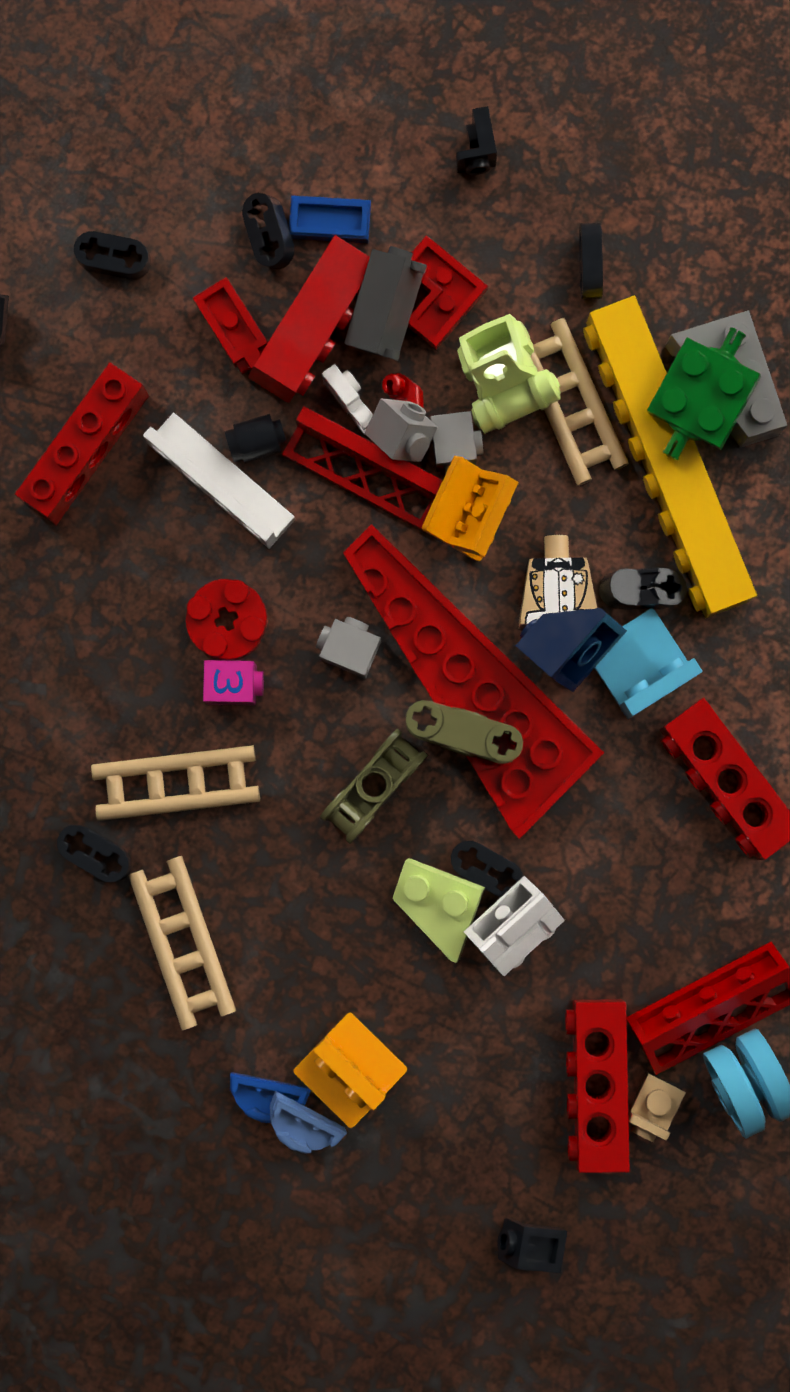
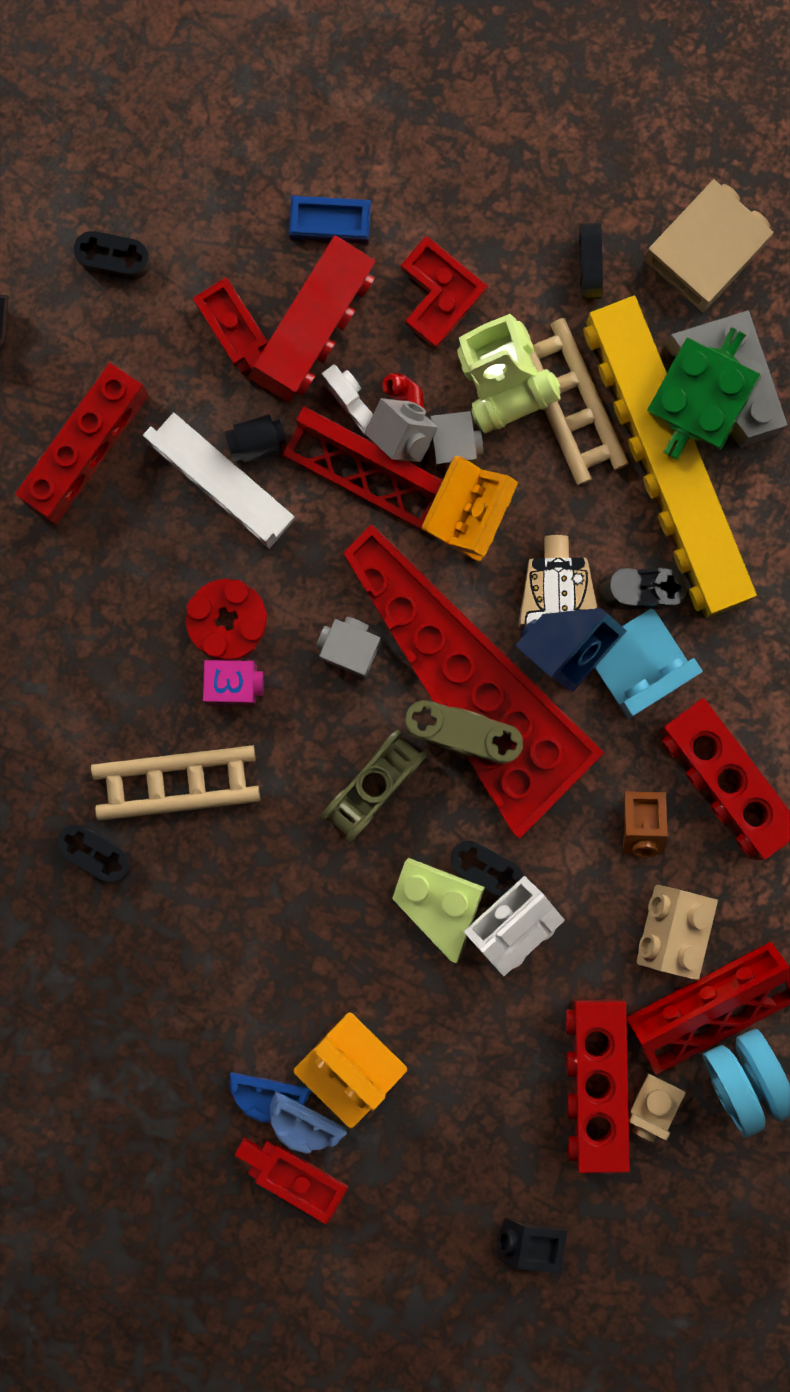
tan bar [128,856,236,1031] -> none
black beam [242,192,295,269] -> none
dark grey brick [344,246,427,361] -> none
black bracket [456,106,497,175] -> none
none -> red hinge [234,1137,348,1224]
none -> dark orange bracket [623,791,668,858]
none -> tan bracket [637,885,718,980]
none -> tan brick [644,179,774,313]

